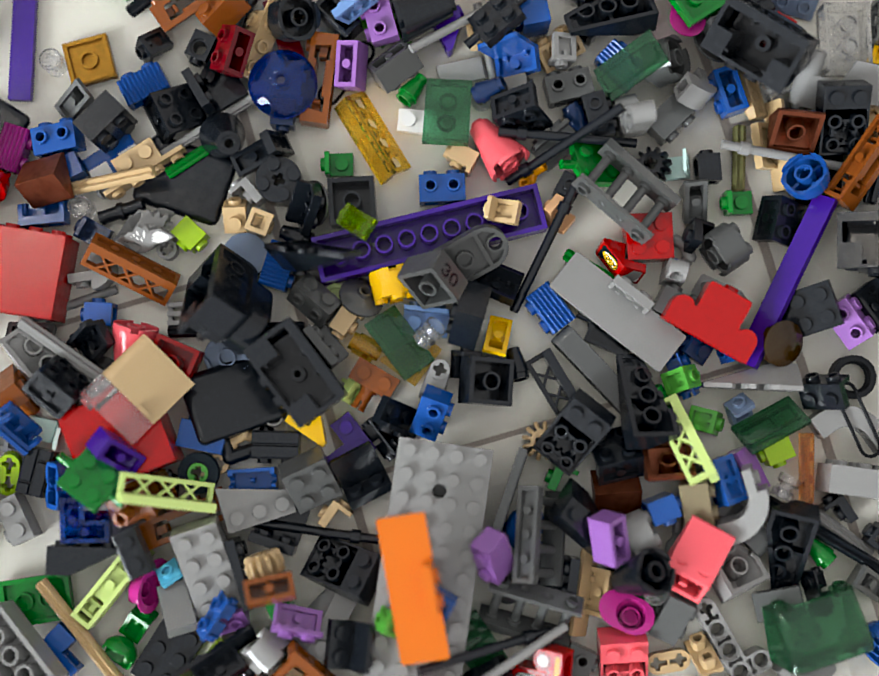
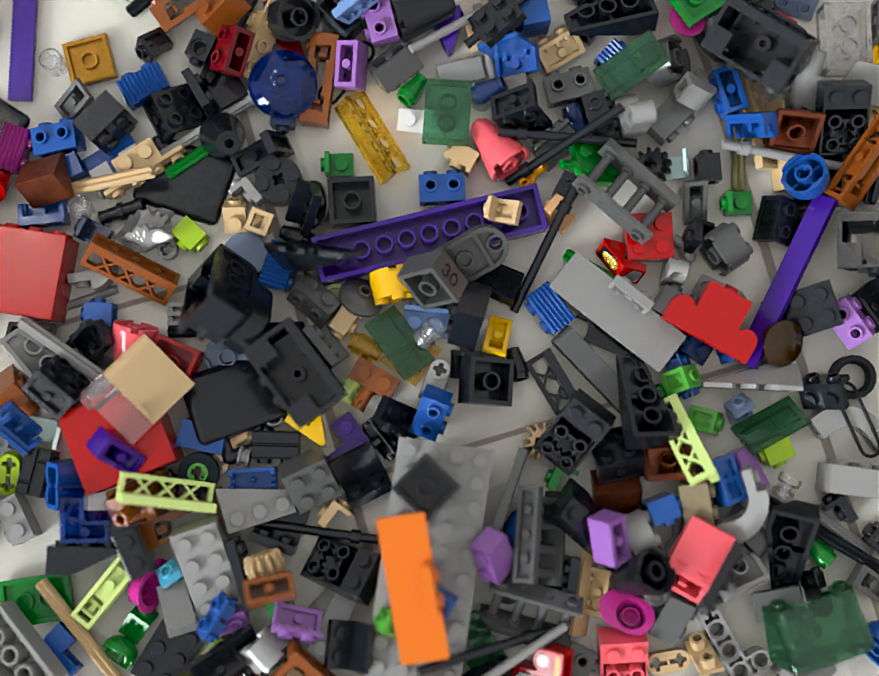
green plate [56,448,125,514] -> none
clear neon green bracket [336,202,378,242] -> none
light grey bracket [548,31,576,70] -> none
clear orange tile [799,433,814,504] -> none
none -> light grey bush [236,445,252,468]
none -> black brick [391,453,461,522]
none -> black plate [698,541,745,616]
none -> blue hinge [724,111,778,139]

